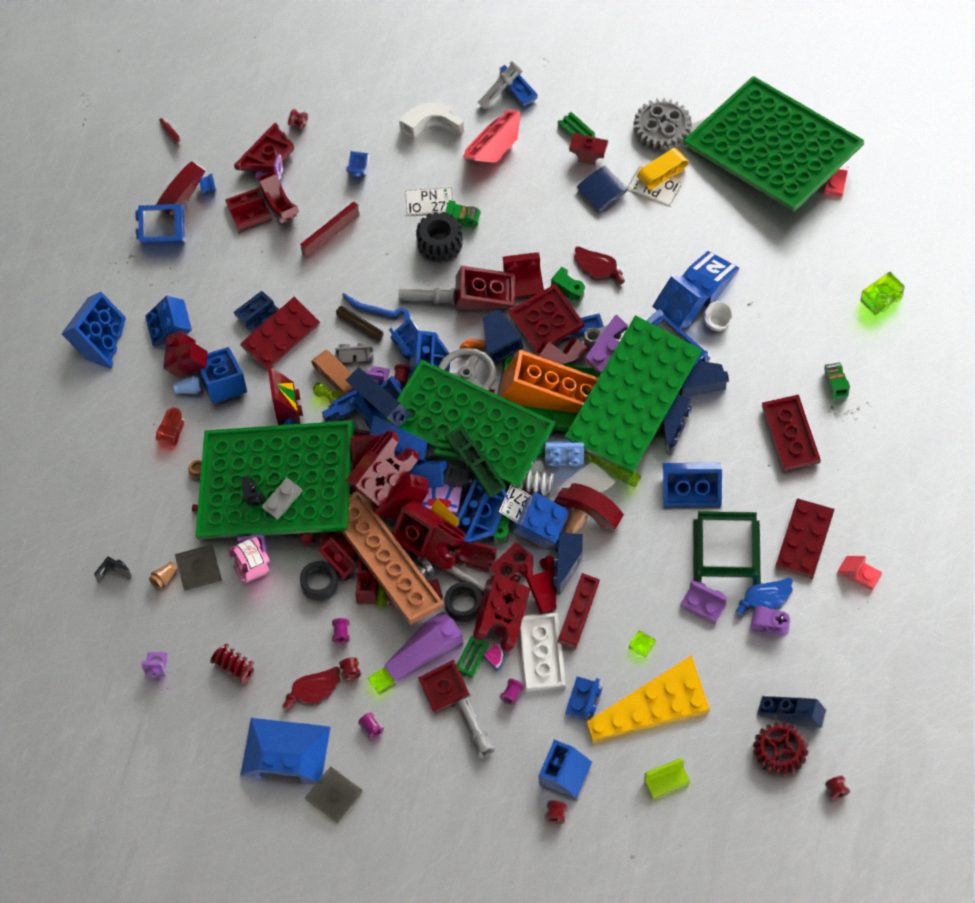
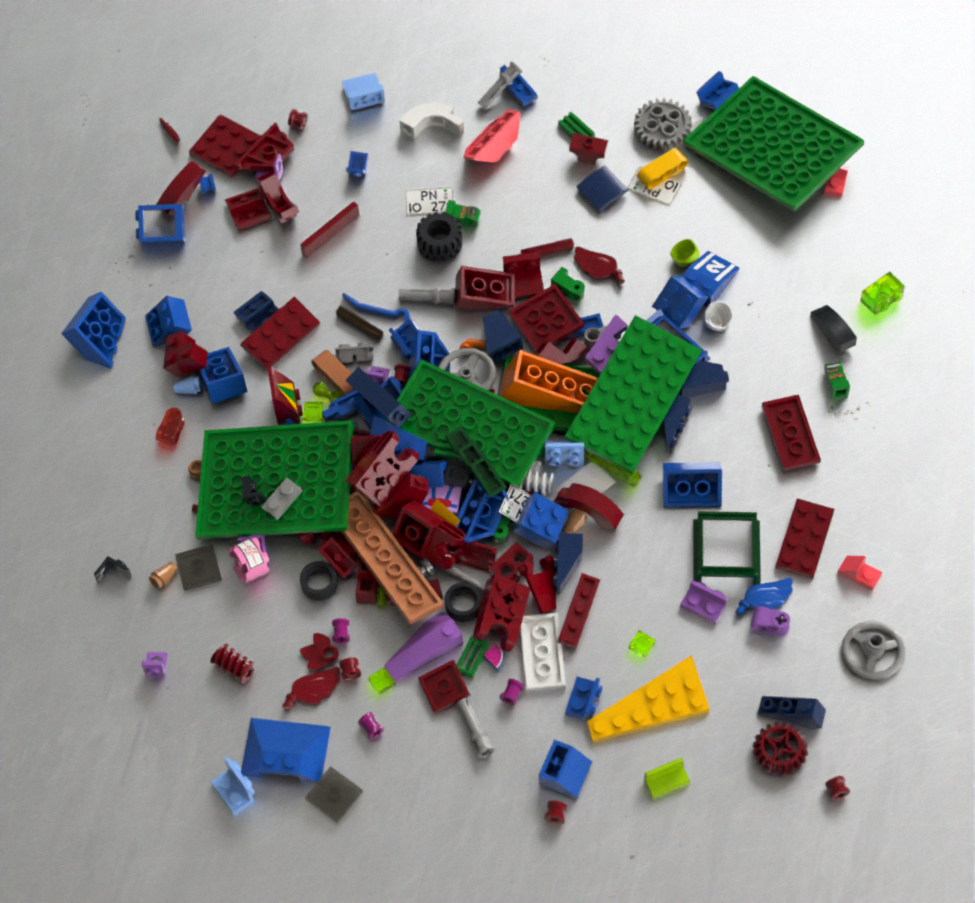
none -> dark red plate [189,114,261,178]
none -> light blue bracket [211,756,254,815]
none -> dark red plate [300,633,339,670]
none -> clear neon green tile [303,402,324,422]
none -> light blue bracket [342,73,385,110]
none -> dark red axle [520,238,574,256]
none -> lime hair [670,239,700,267]
none -> blue bracket [696,71,739,110]
none -> black slope [810,305,857,353]
none -> light grey piece [841,621,906,680]

